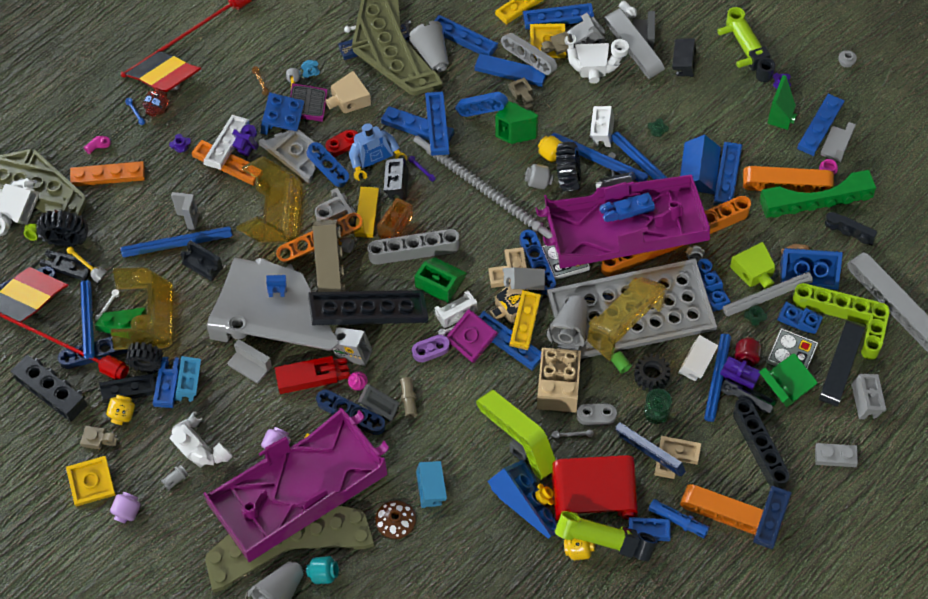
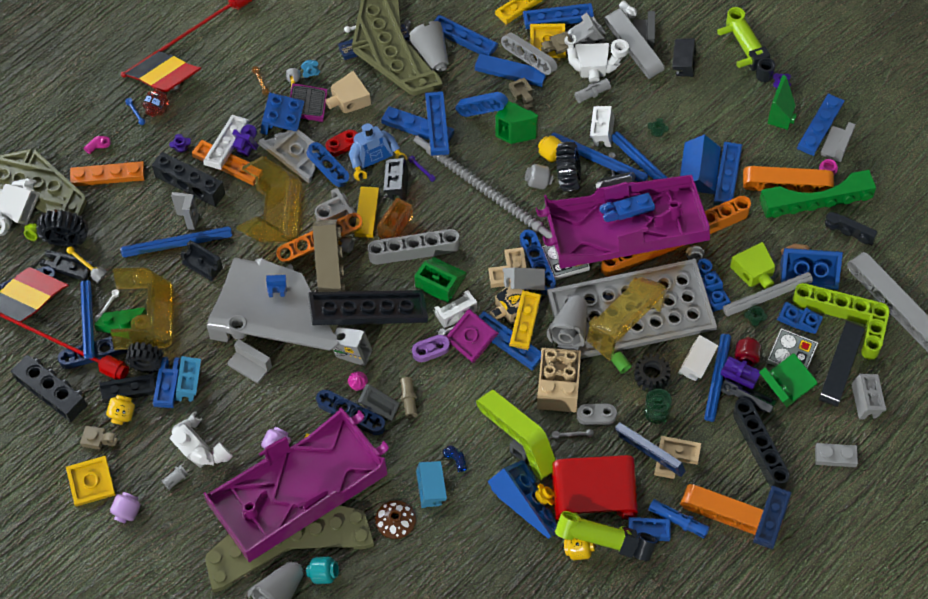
red hinge [275,356,350,394] -> none
light grey plate [838,50,857,67] -> none
none -> black brick [152,152,226,207]
none -> clear blue arm [443,446,467,472]
none -> light grey pin [574,78,611,103]

